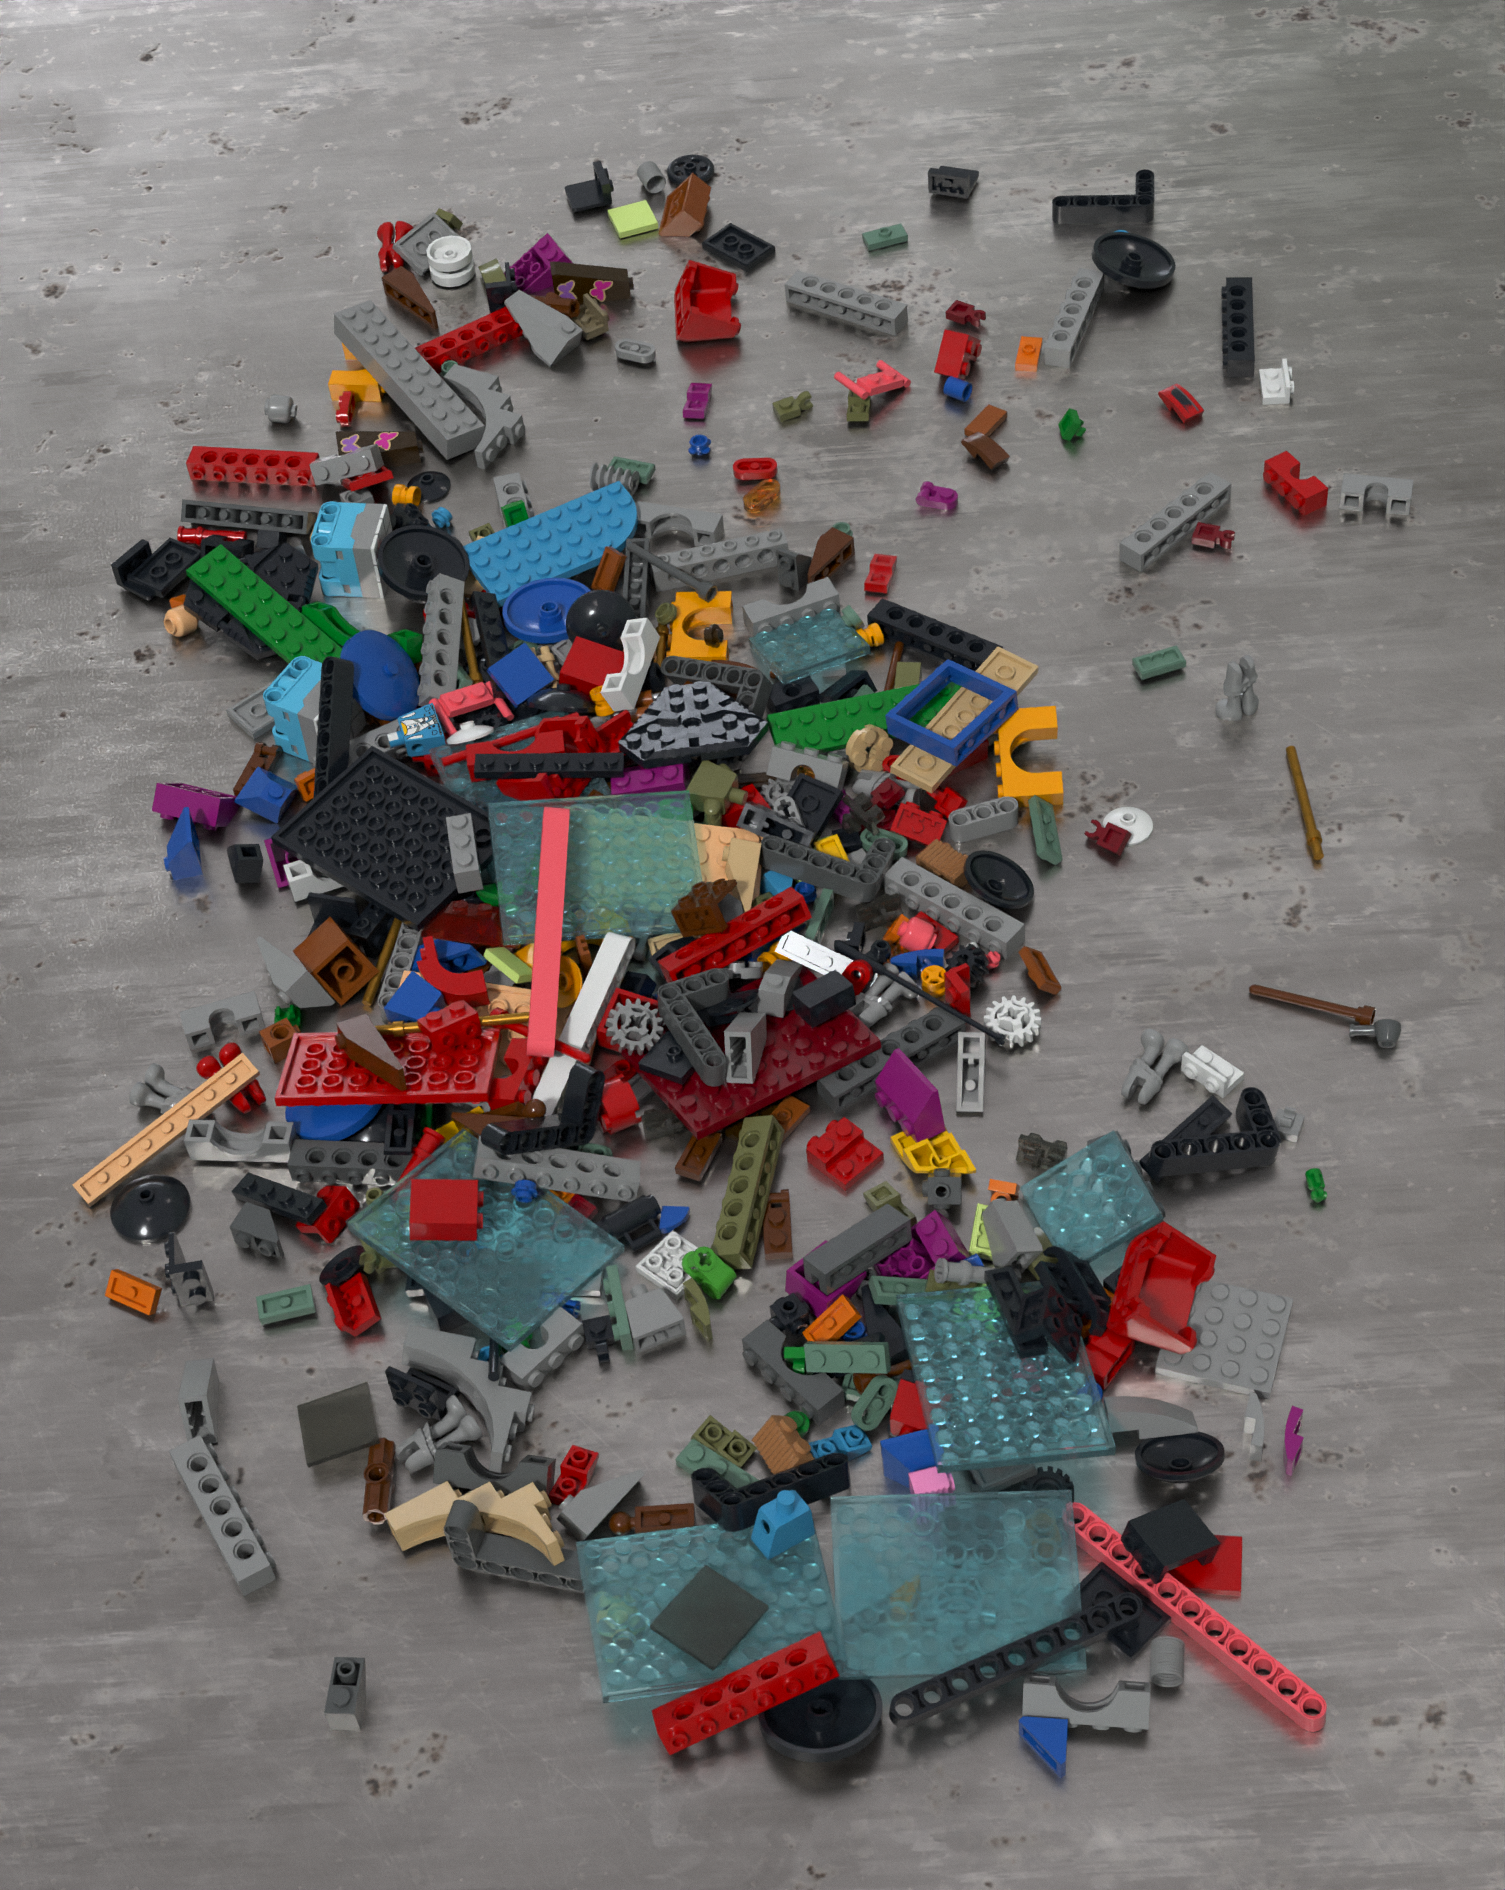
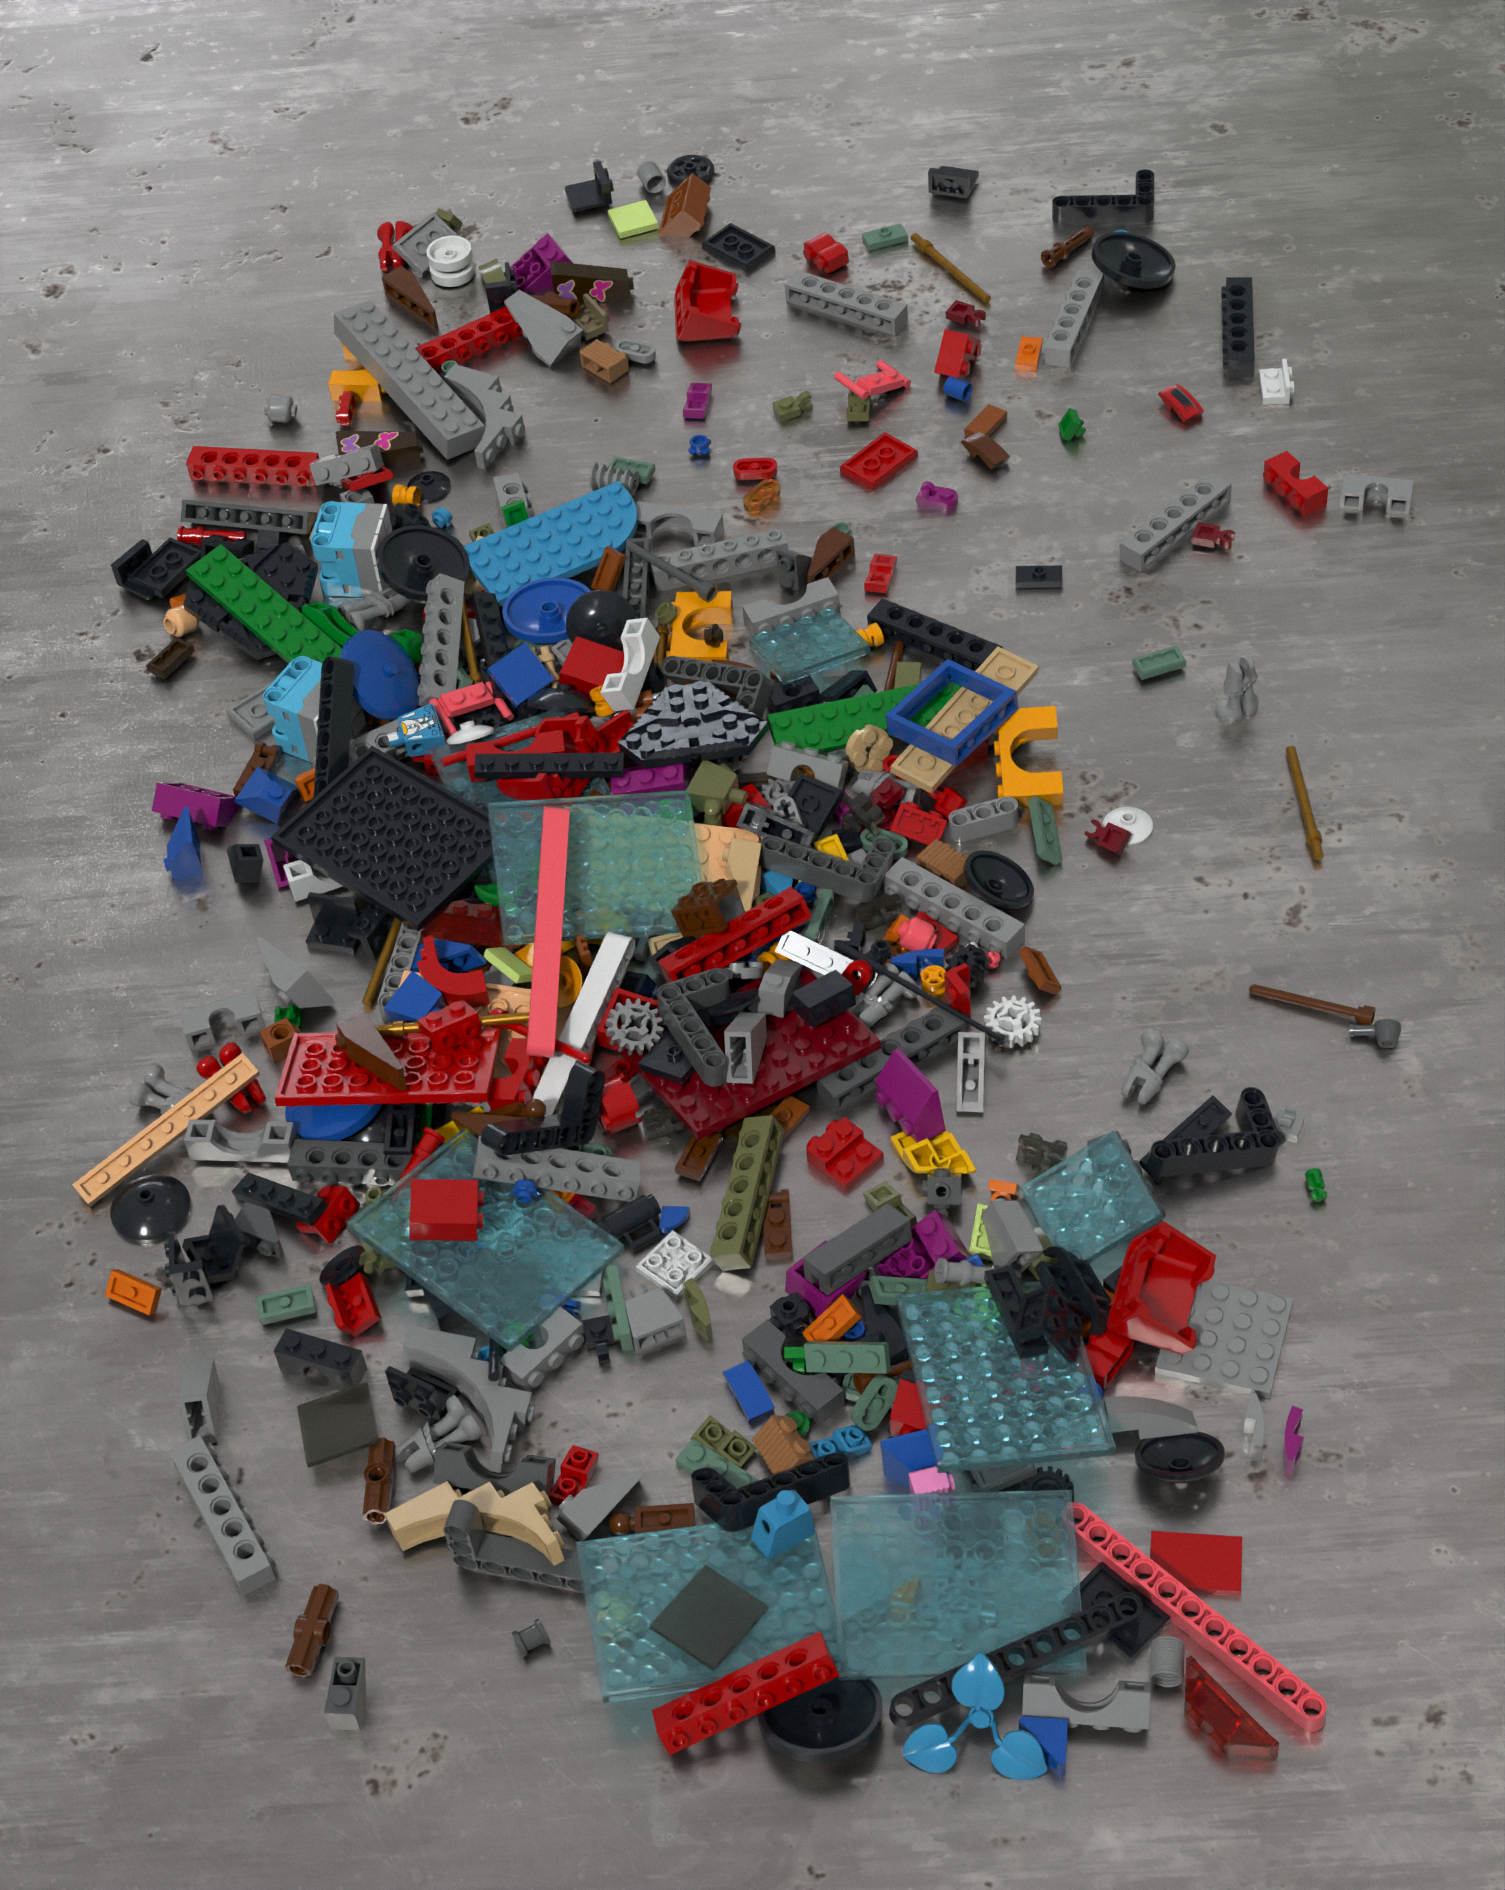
dark orange slope [293,917,379,1006] -> none
light grey arch [446,813,483,893] -> none
bright green piece [682,1246,737,1299] -> none
sand green plate [841,605,865,631] -> none
black panel [1121,1499,1221,1584] -> none
white bracket [1181,1045,1244,1098] -> none
none -> dark brown plate [146,637,195,679]
none -> black bracket [182,1205,246,1283]
none -> black arch [274,1328,367,1391]
none -> reddish brown piece [285,1584,339,1678]
none -> light grey piece [337,588,408,631]
none -> dark grey bush [511,1618,551,1657]
none -> medium nougat brick [579,339,629,384]
none -> blue slope [722,1360,775,1422]
none -> red brick [803,232,849,274]
none -> red tile [840,432,918,491]
none -> dark azure plant [903,1652,1048,1780]
none -> pearl gold bar [911,233,991,303]
none -> black plate [1016,565,1062,588]
none -> reddish brown pin [1041,225,1094,268]
none -> clear red wedge [1184,1655,1279,1761]

